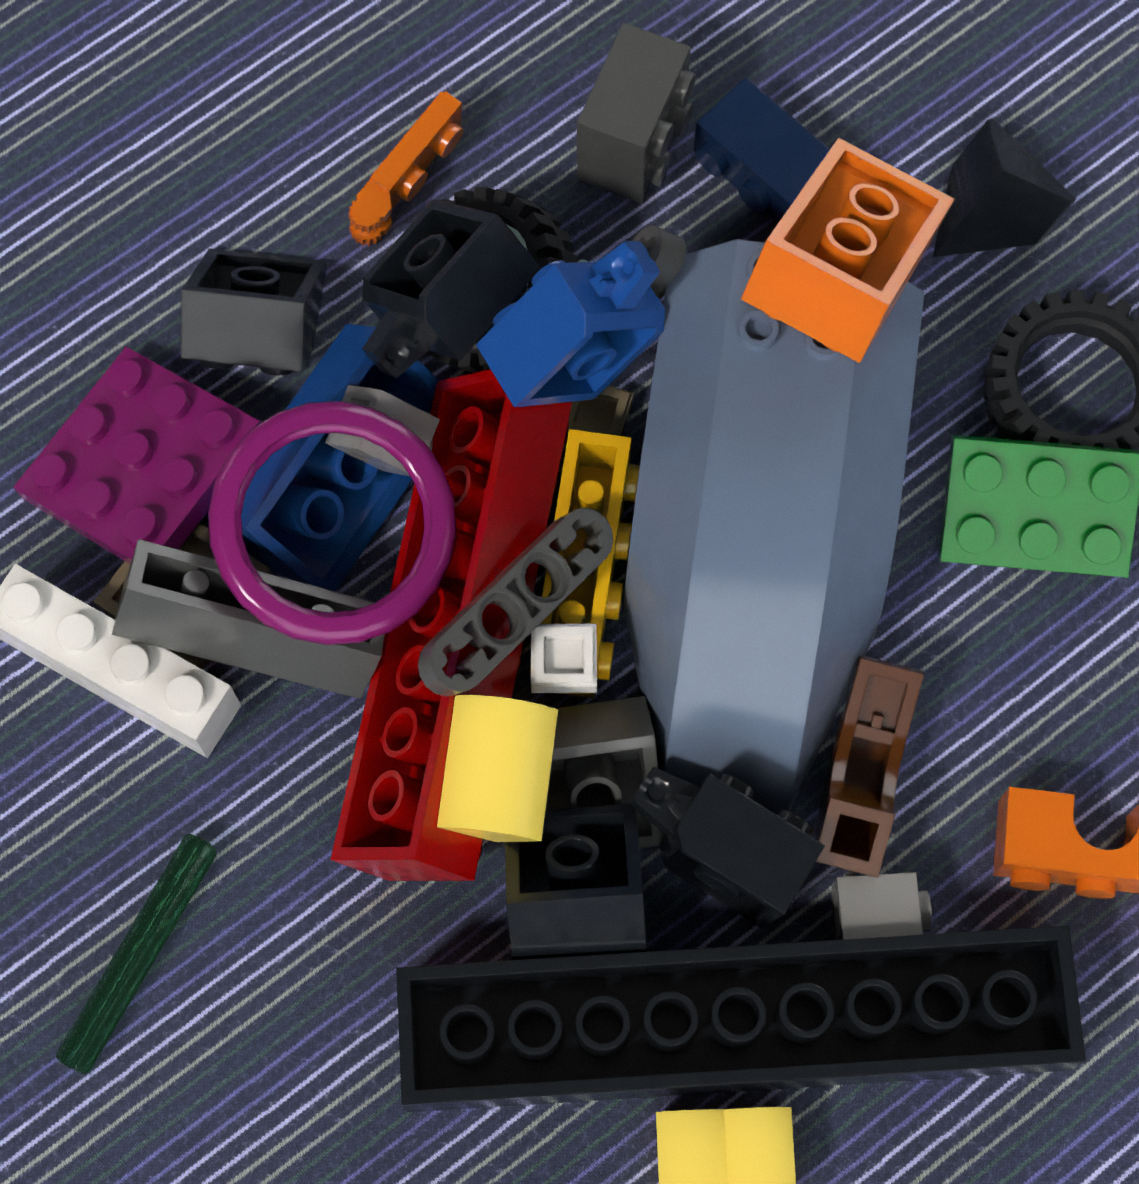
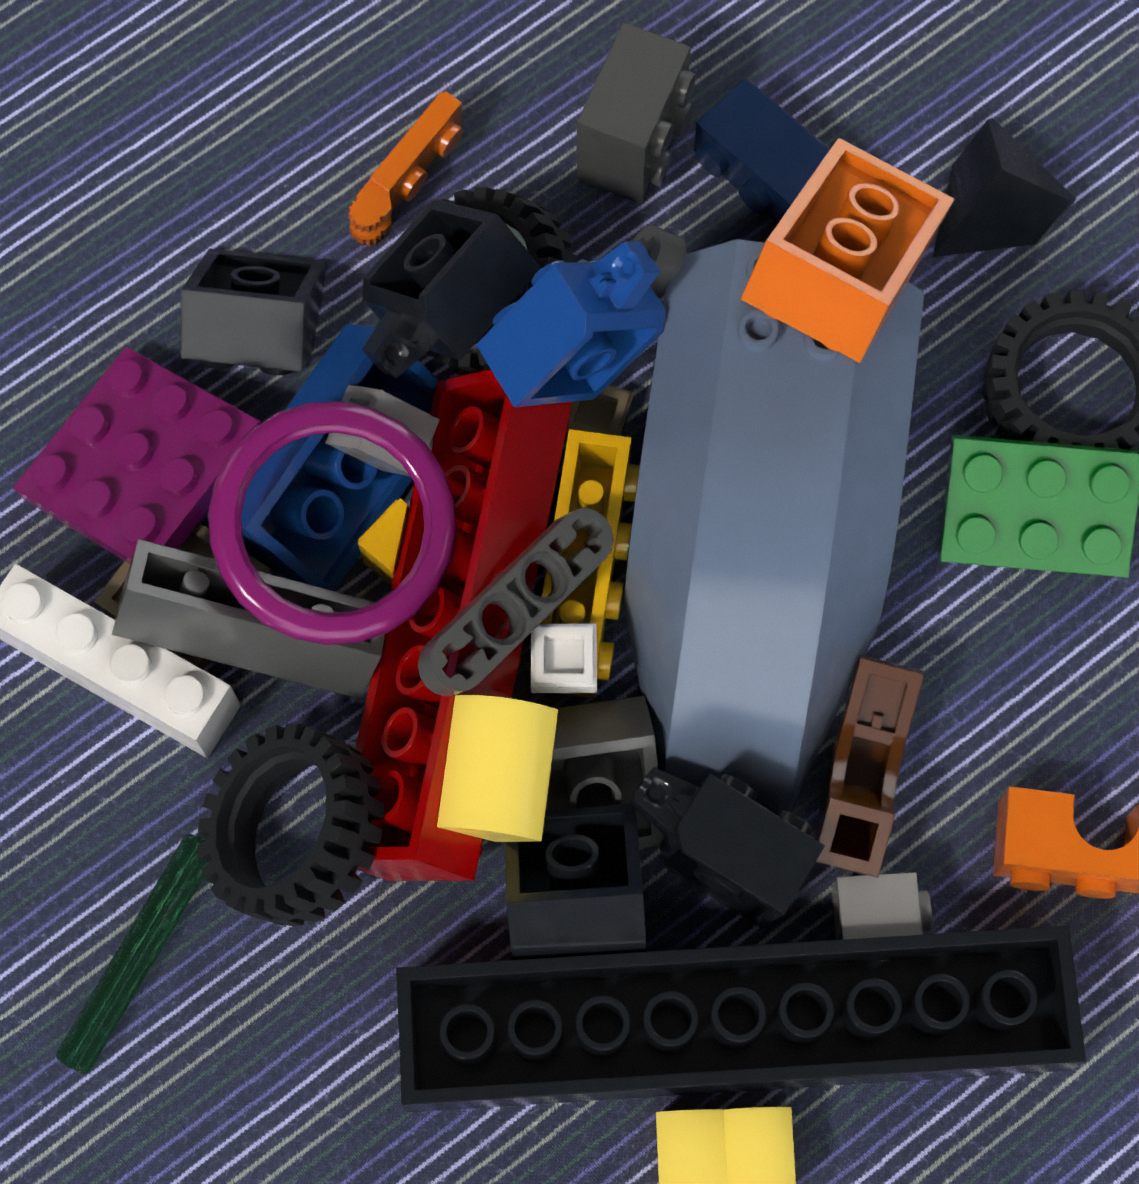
none -> black tyre [197,723,384,926]
none -> yellow slope [358,498,409,586]

